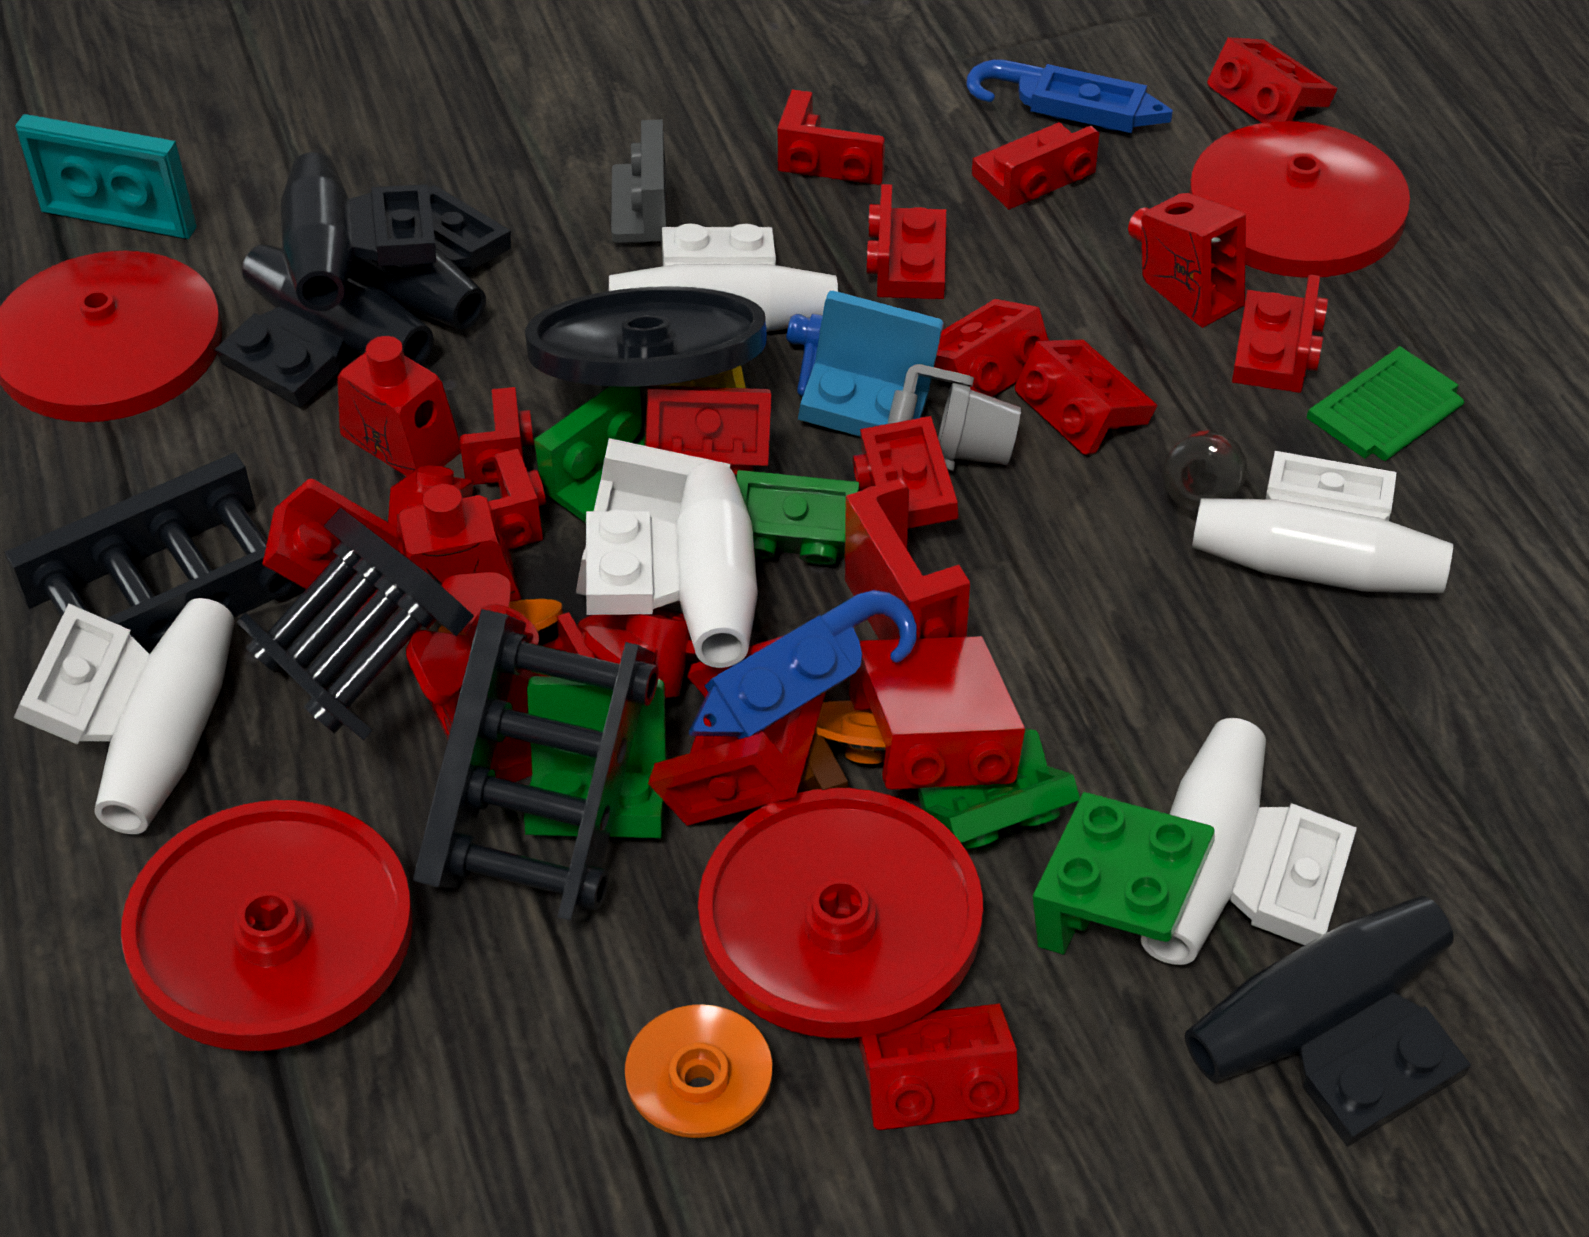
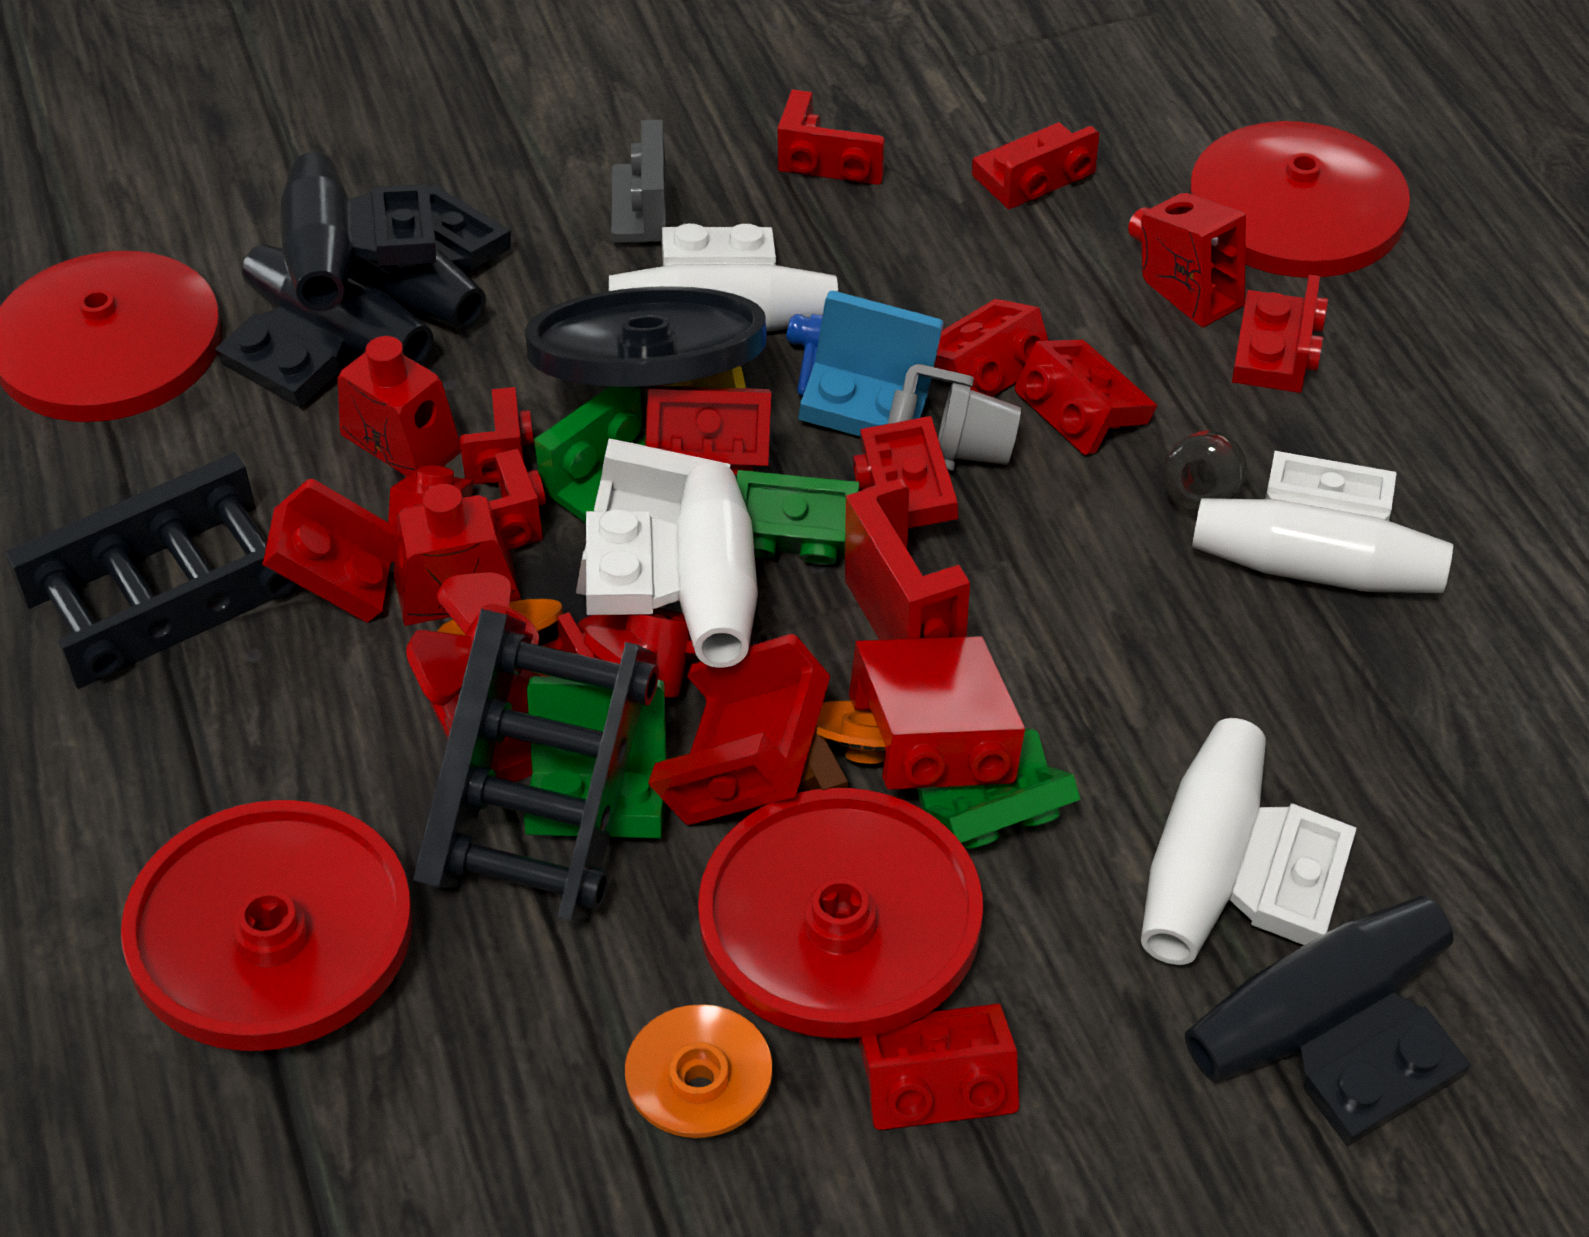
white plate [14,598,235,834] -> none
teal tile [15,114,197,239] -> none
black fence [237,507,474,741] -> none
blue plate [689,590,917,739] -> none
red bracket [867,184,946,299] -> none
blue plate [966,59,1173,133] -> none
green bracket [1033,791,1215,955] -> none
red bracket [1207,37,1338,123] -> none
green window [1307,346,1464,461] -> none

